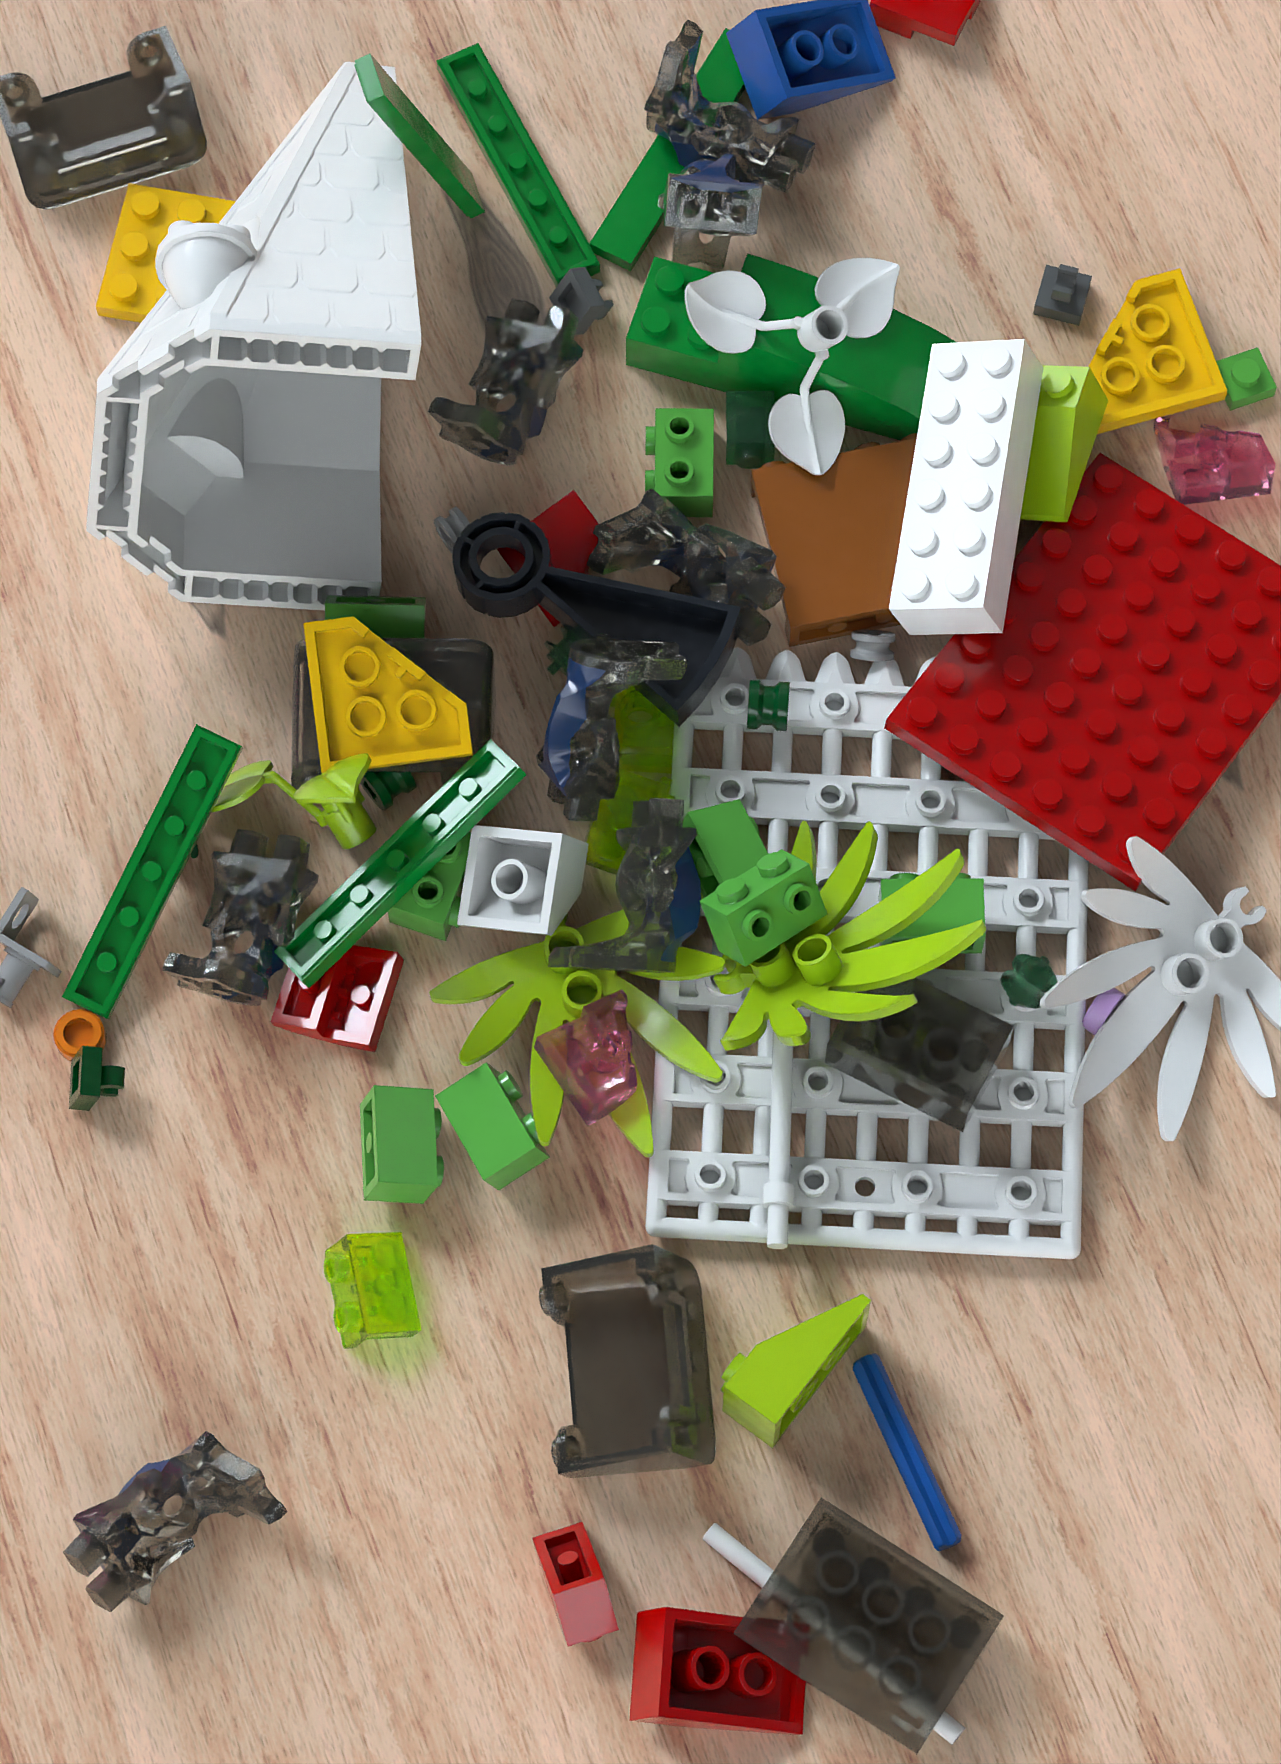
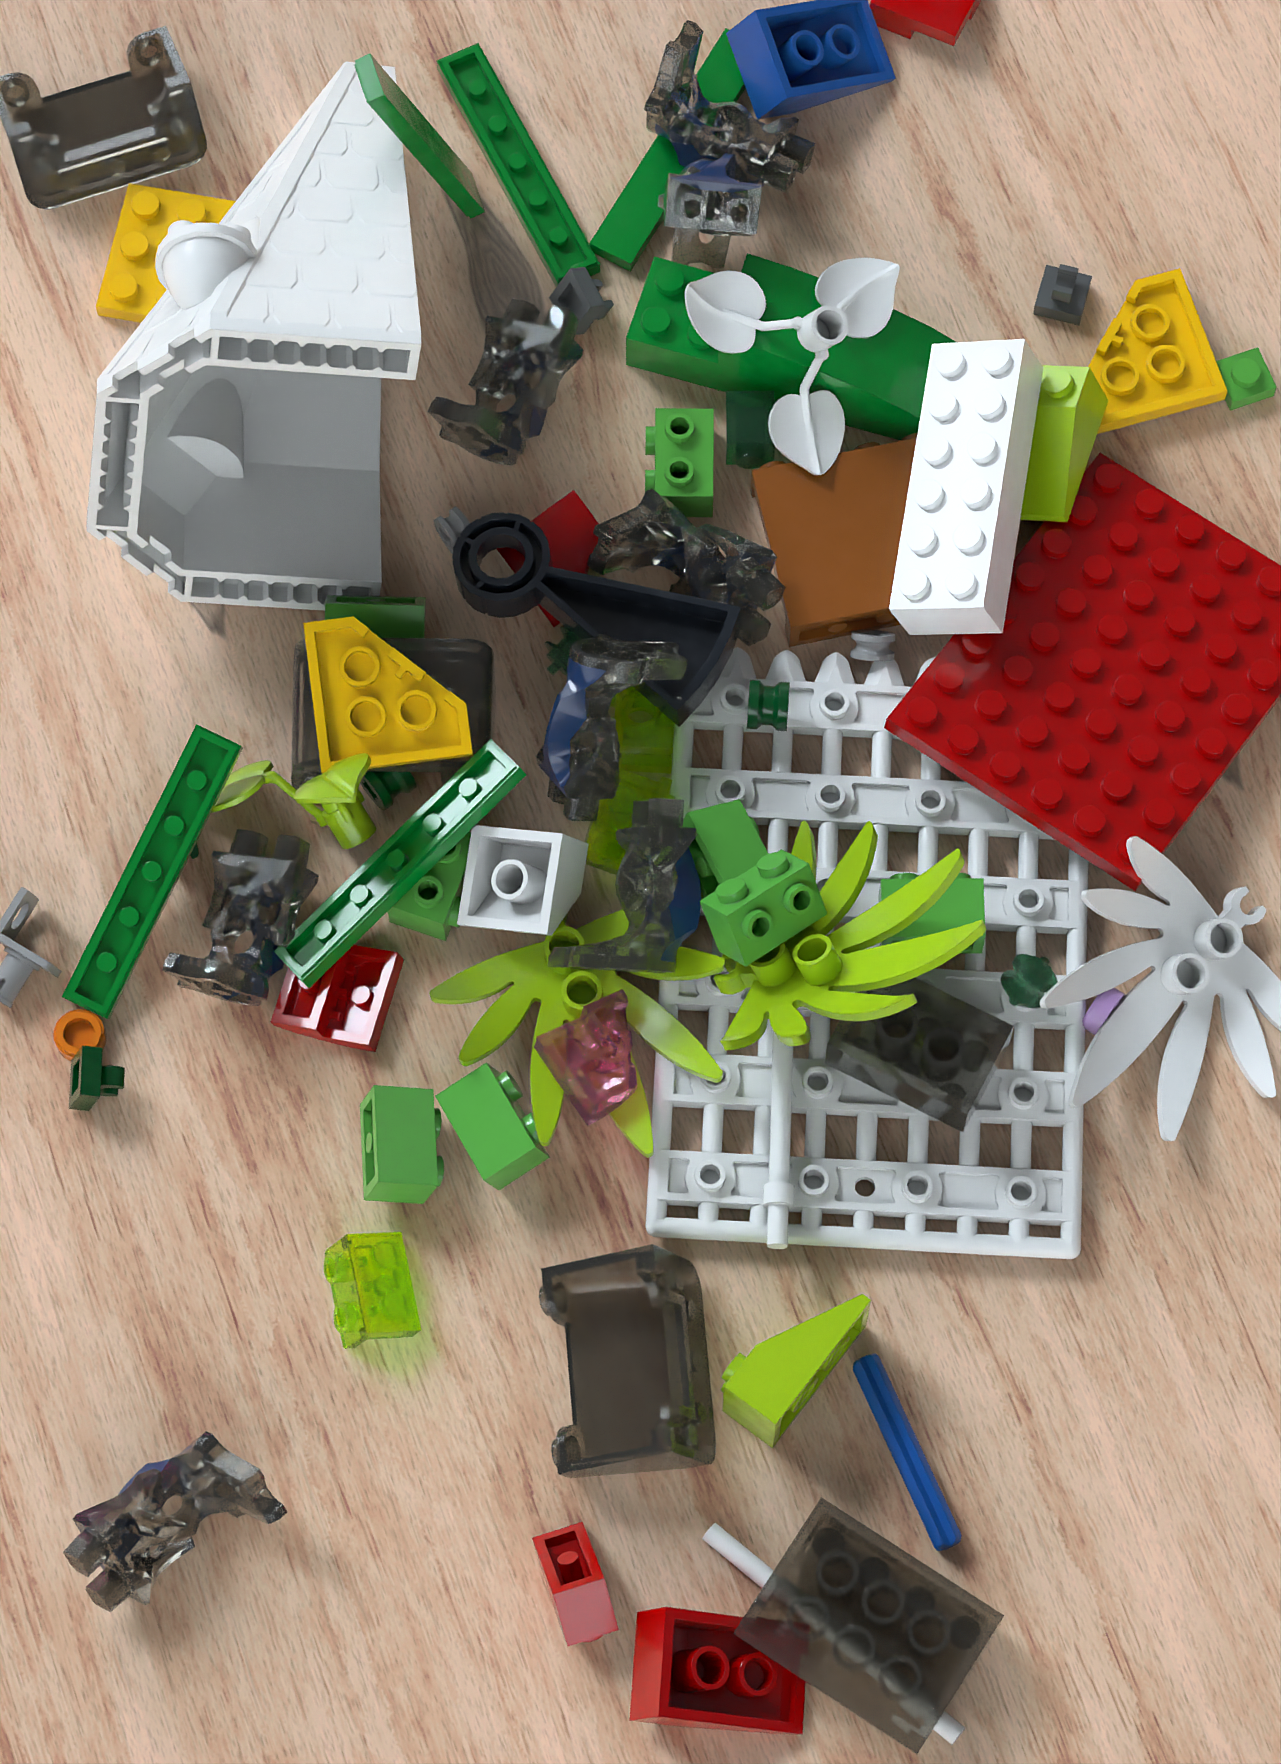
clear pink slope [1154,417,1276,505] -> none

